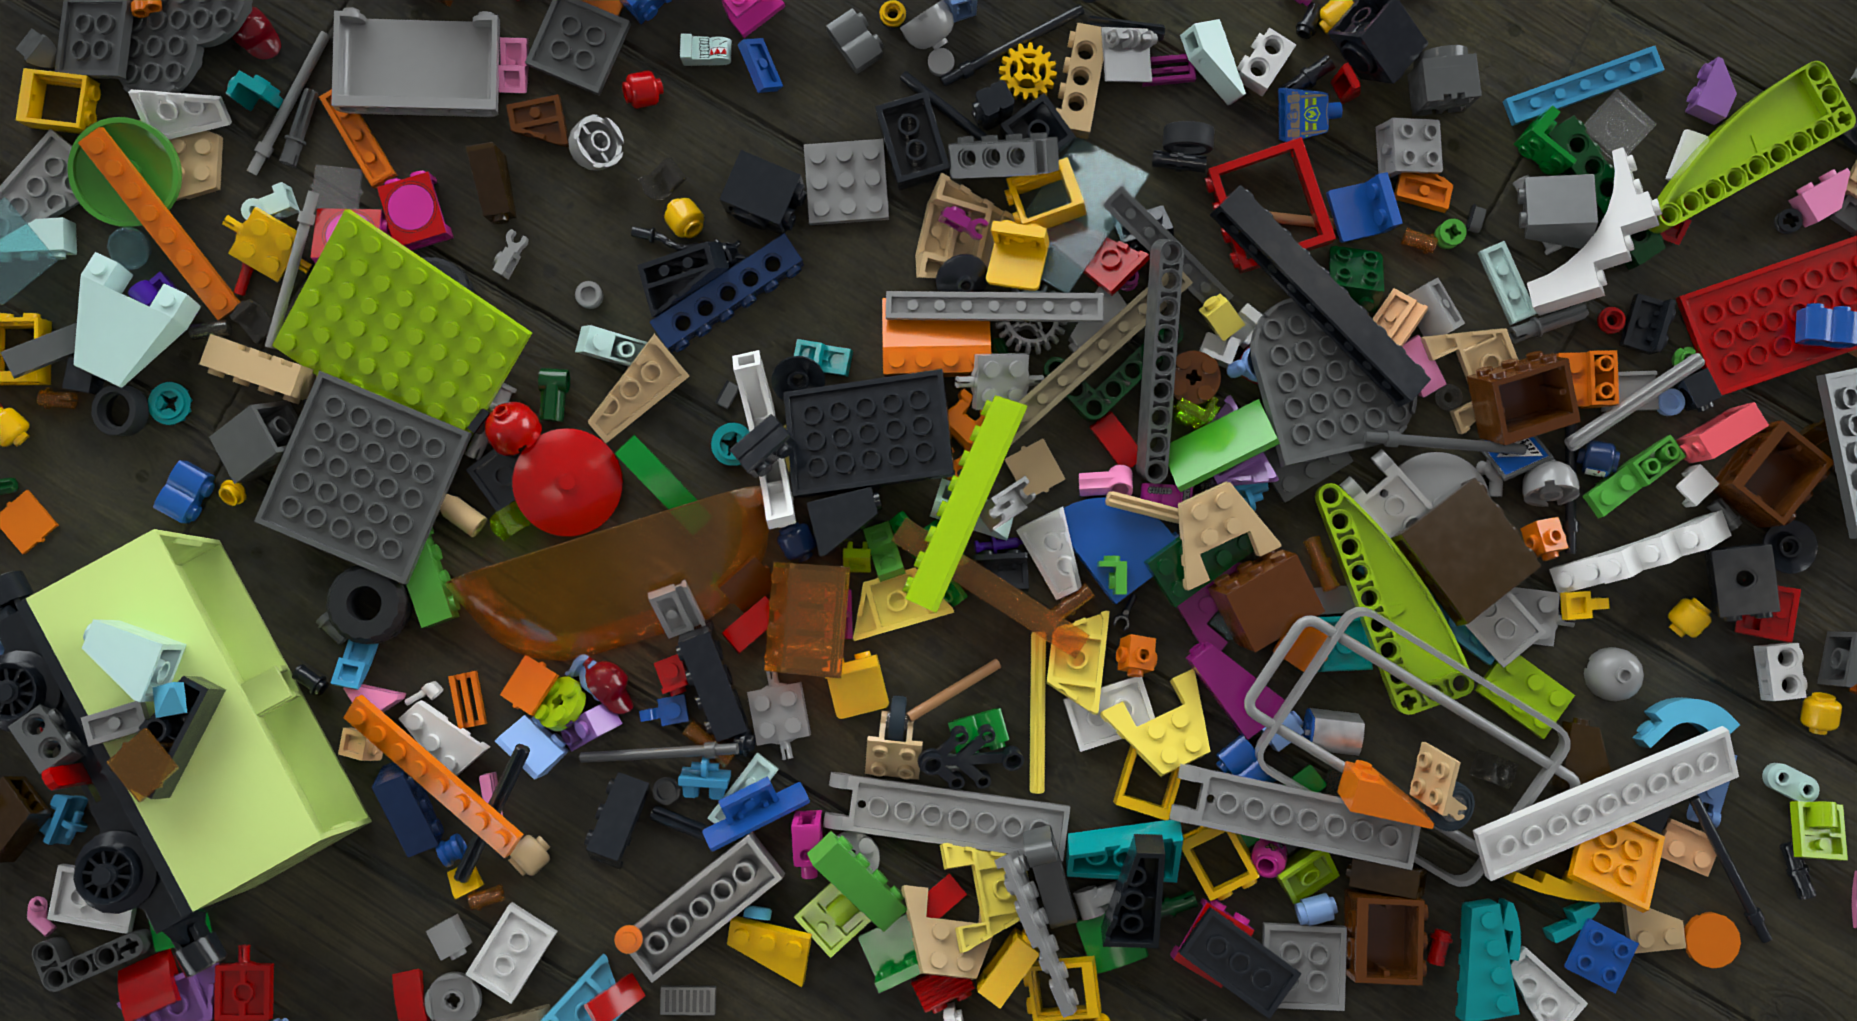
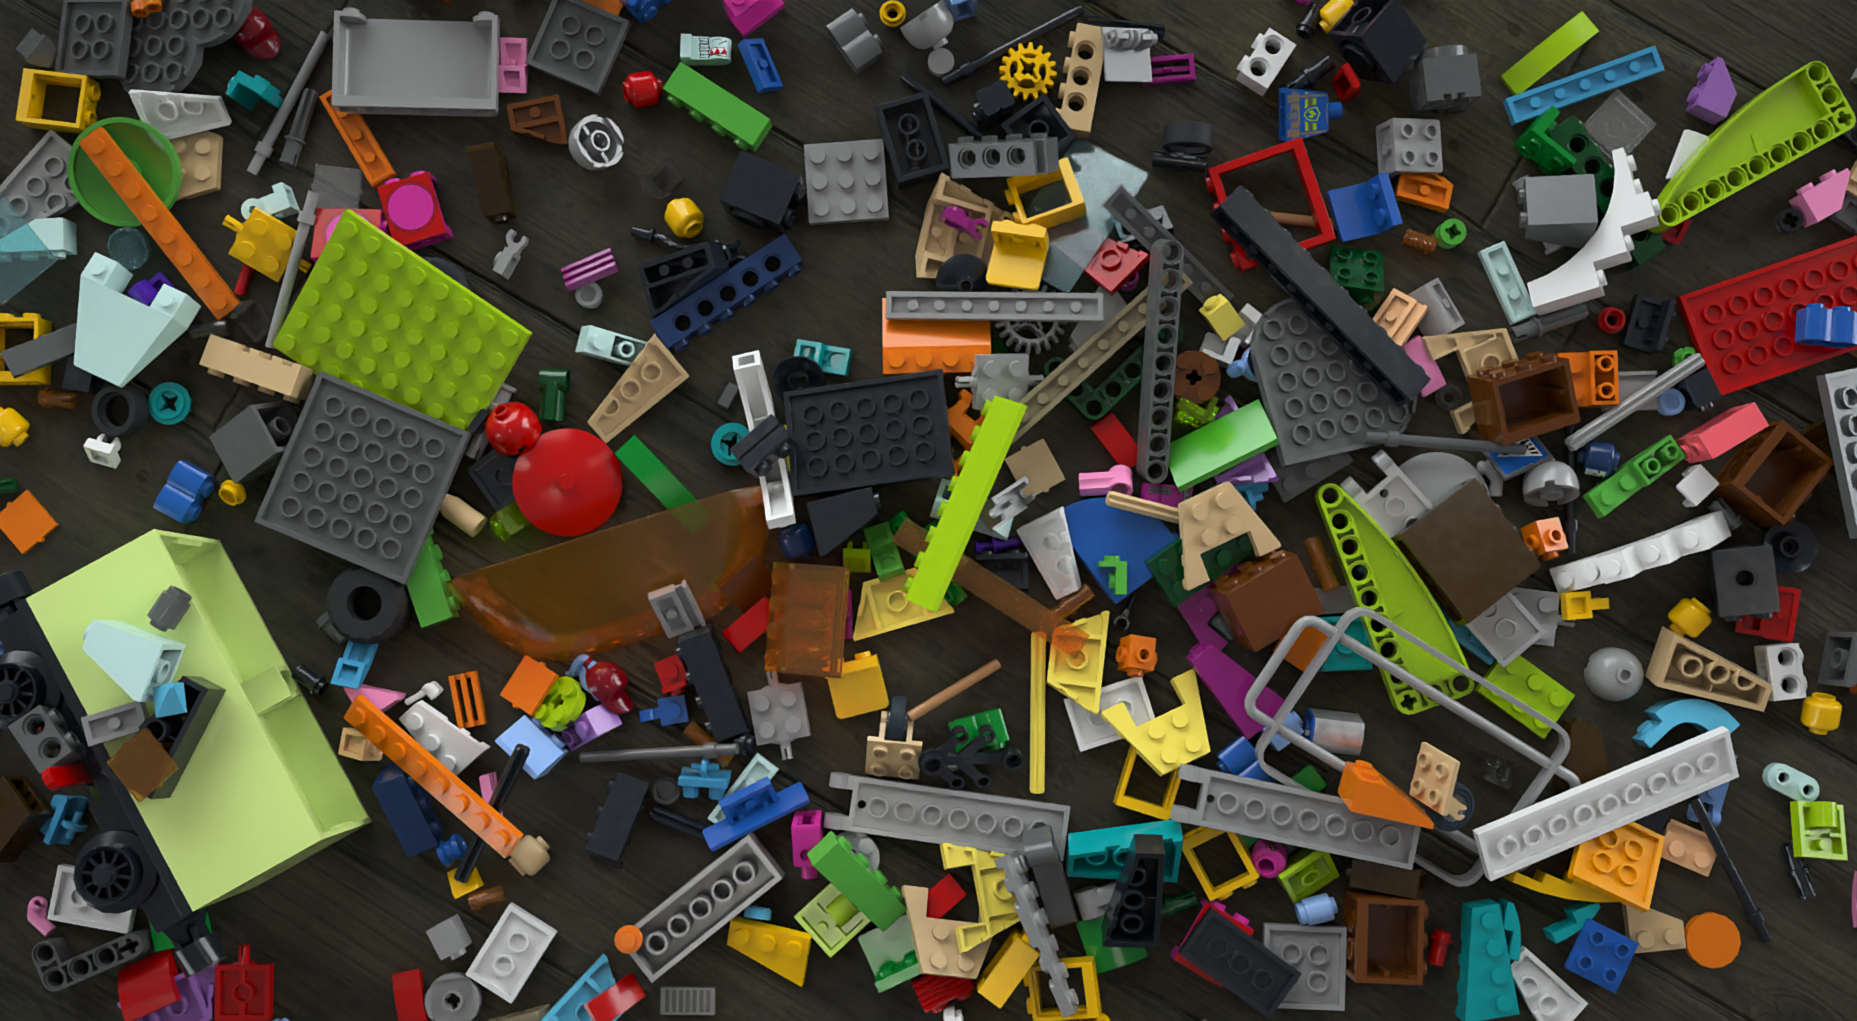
light aqua slope [1180,19,1246,105] -> none
dark grey piece [1465,204,1486,233] -> none
none -> white tile [83,433,121,469]
none -> dark grey brick [147,585,192,632]
none -> magenta tile [560,248,619,292]
none -> bright green brick [663,62,772,152]
none -> lime slope [1499,11,1599,96]
none -> tan wedge [1645,626,1773,712]

